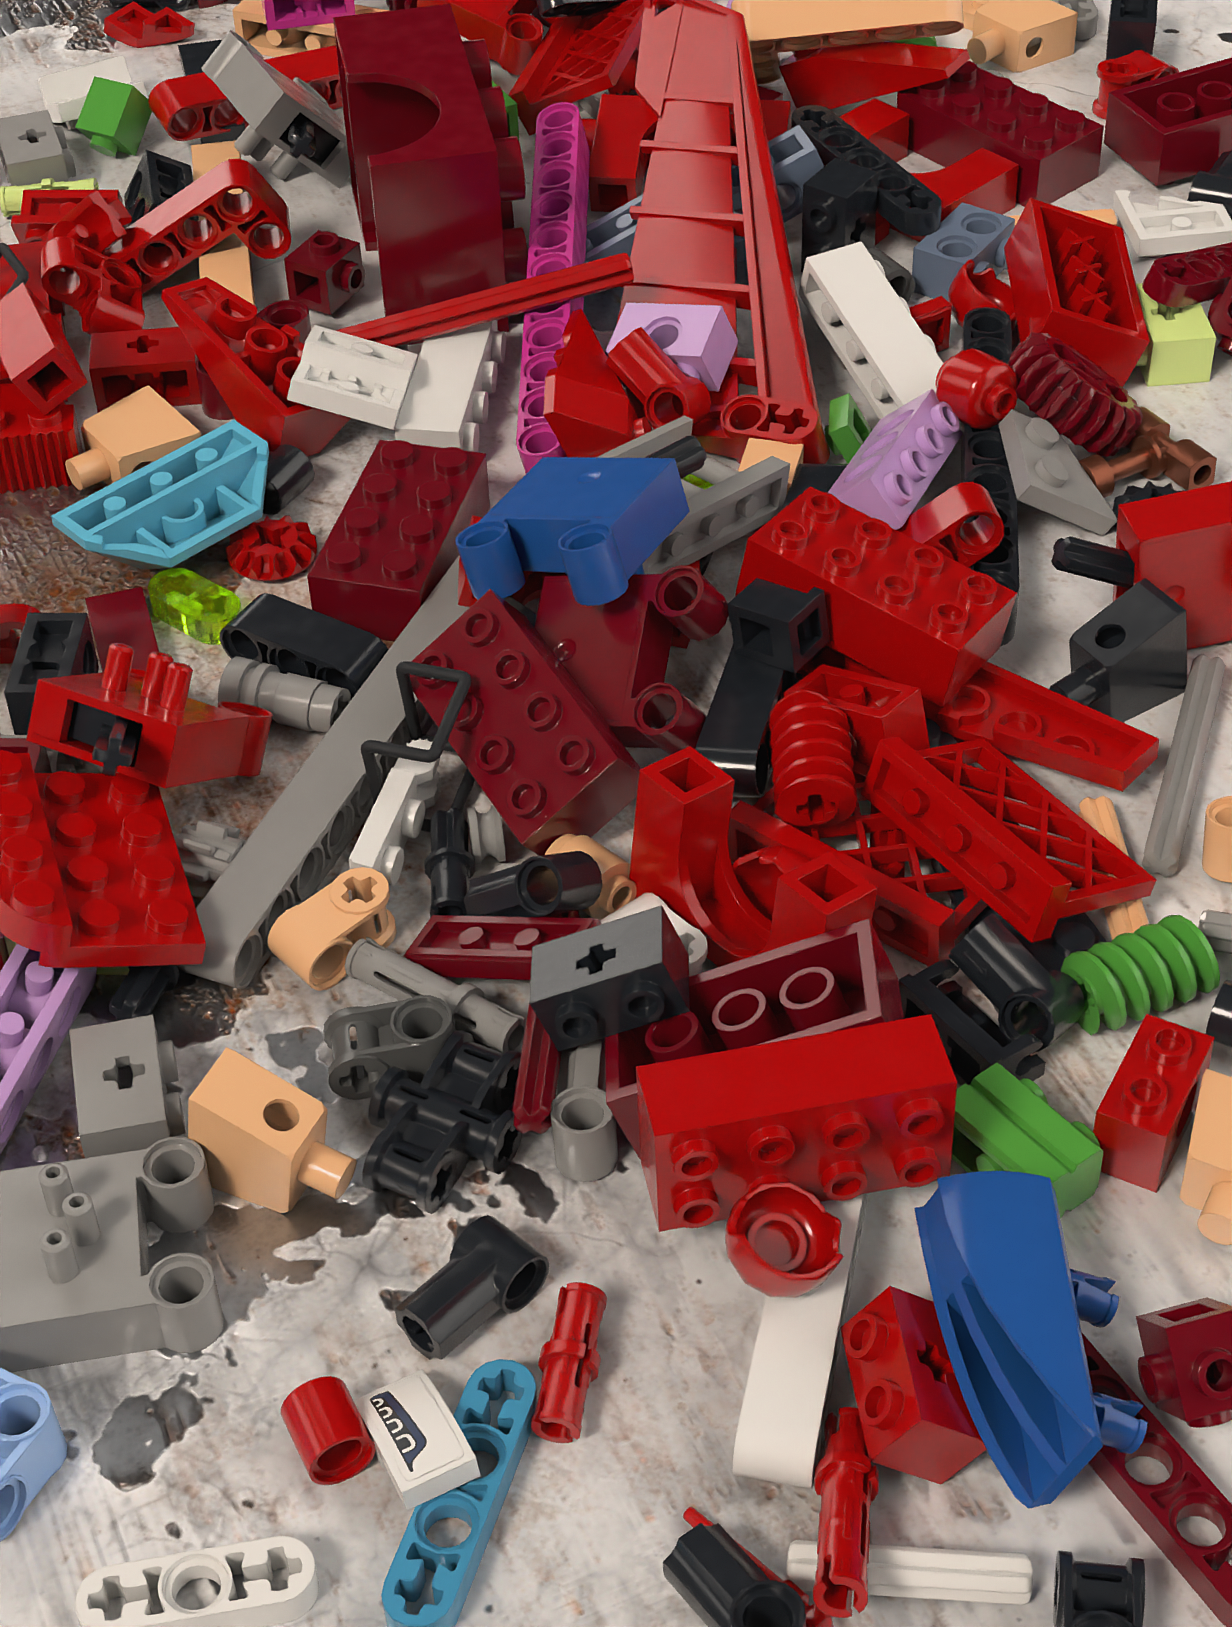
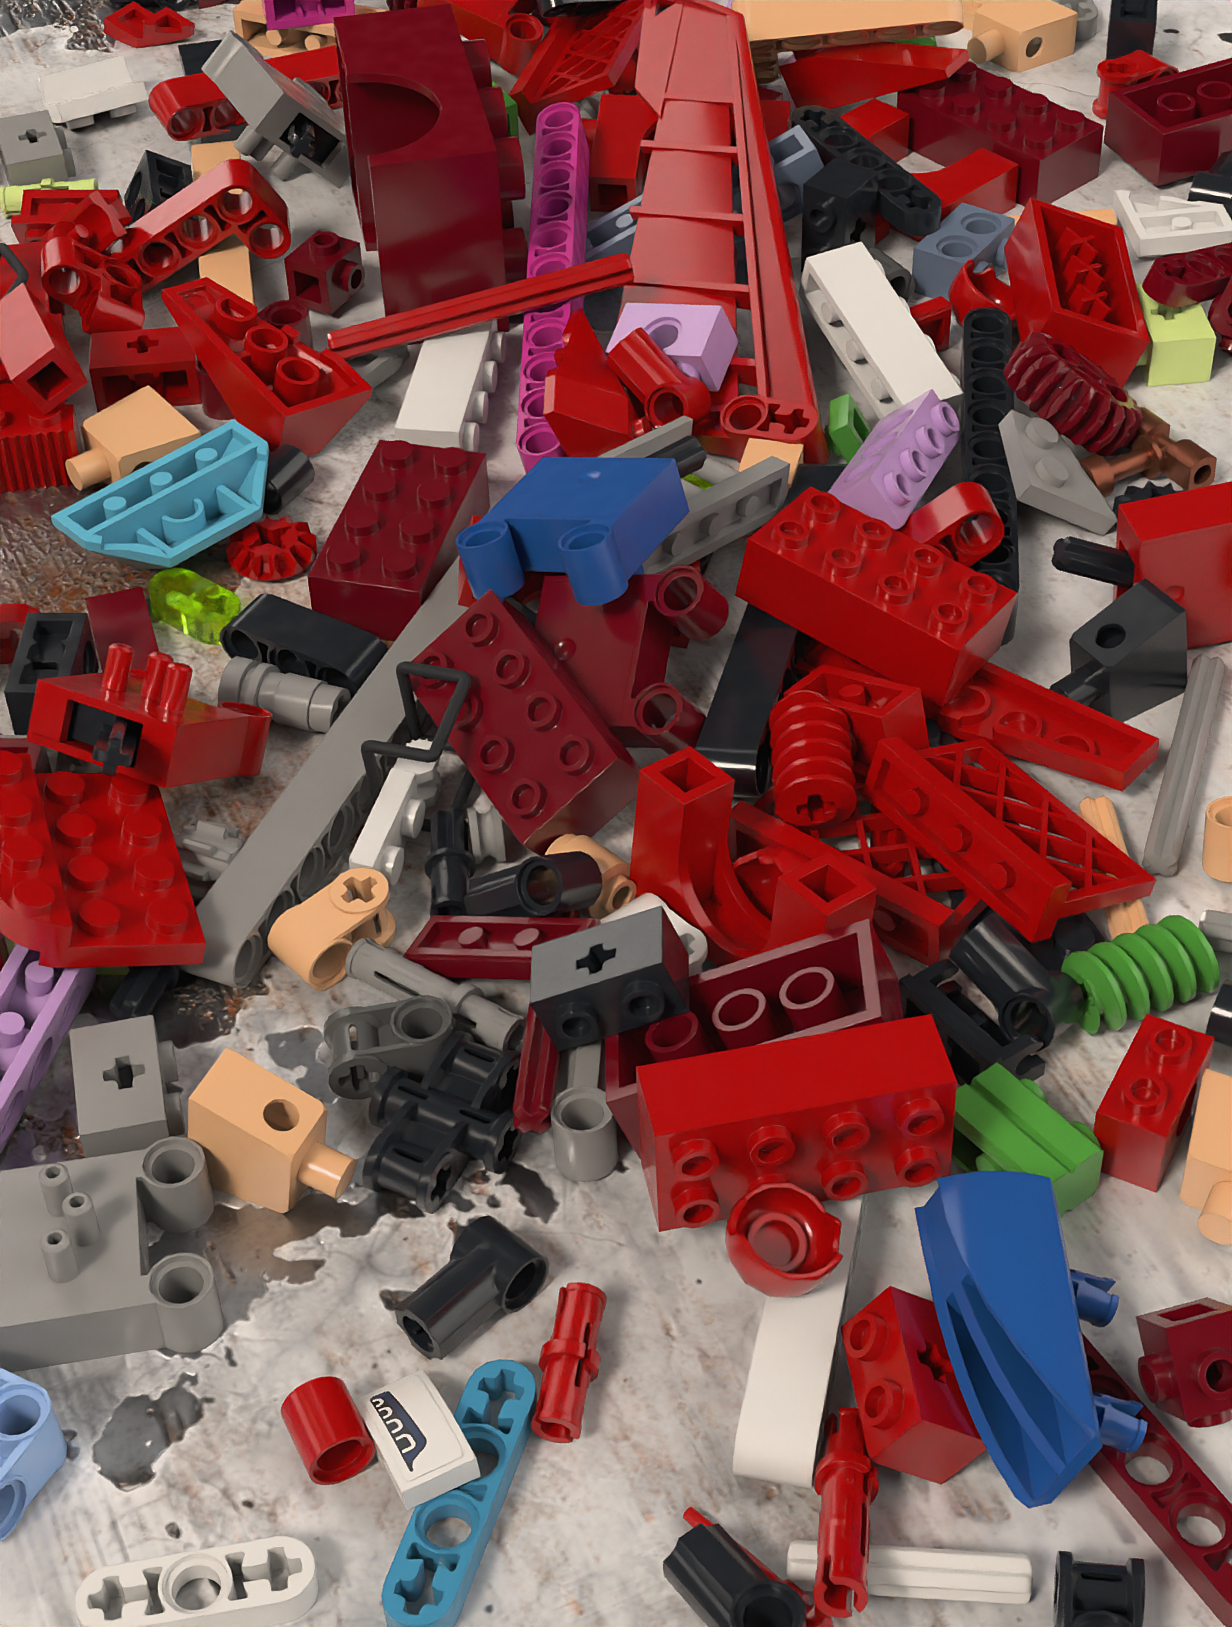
bright green brick [75,76,152,157] -> none
white slope [287,325,418,430] -> none
black brick [728,578,831,673] -> none
red head [935,348,1018,430] -> none

